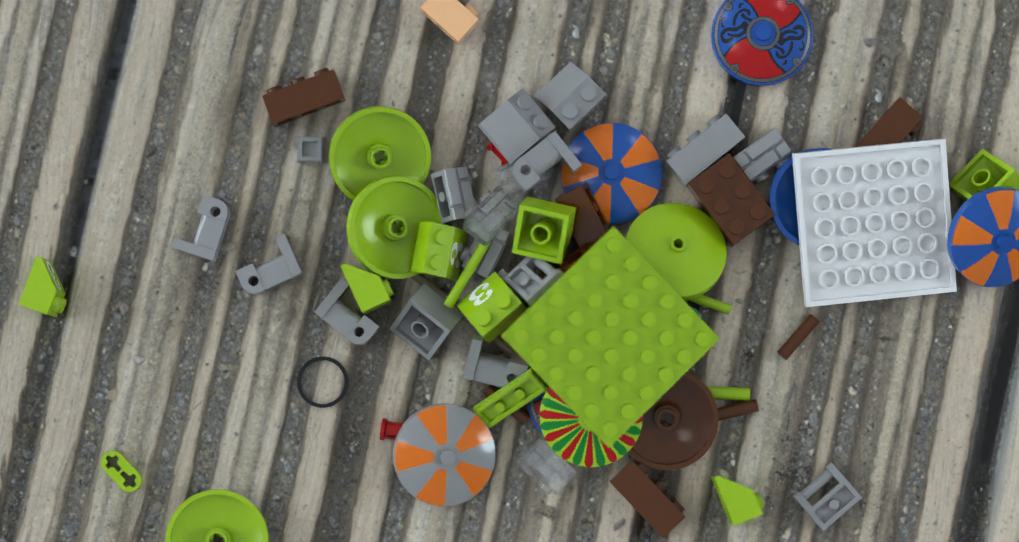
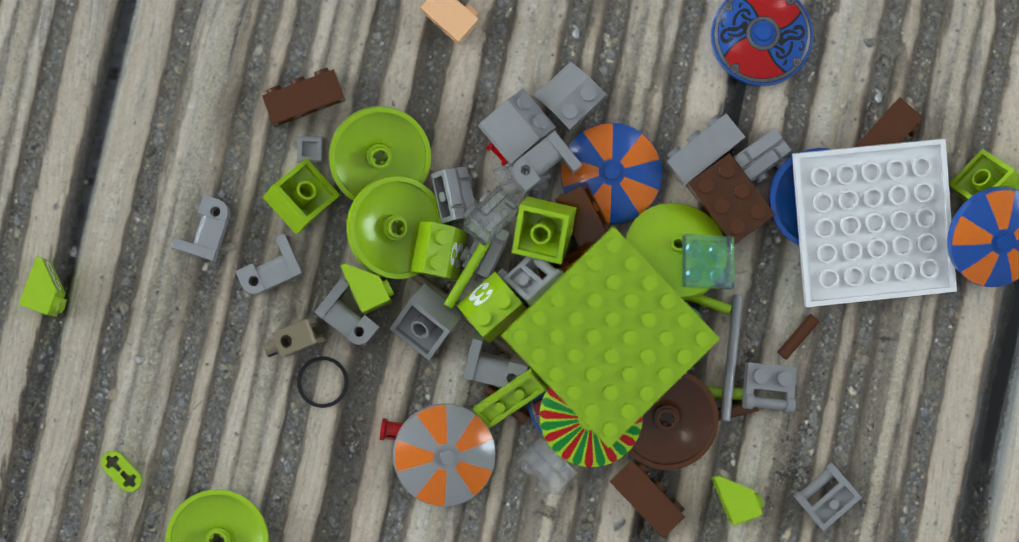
none -> lime slope [262,158,341,235]
none -> dark tan torso [264,318,328,357]
none -> clear light blue plate [682,234,735,290]
none -> light grey piece [720,294,743,422]
none -> light grey plate [742,363,797,413]

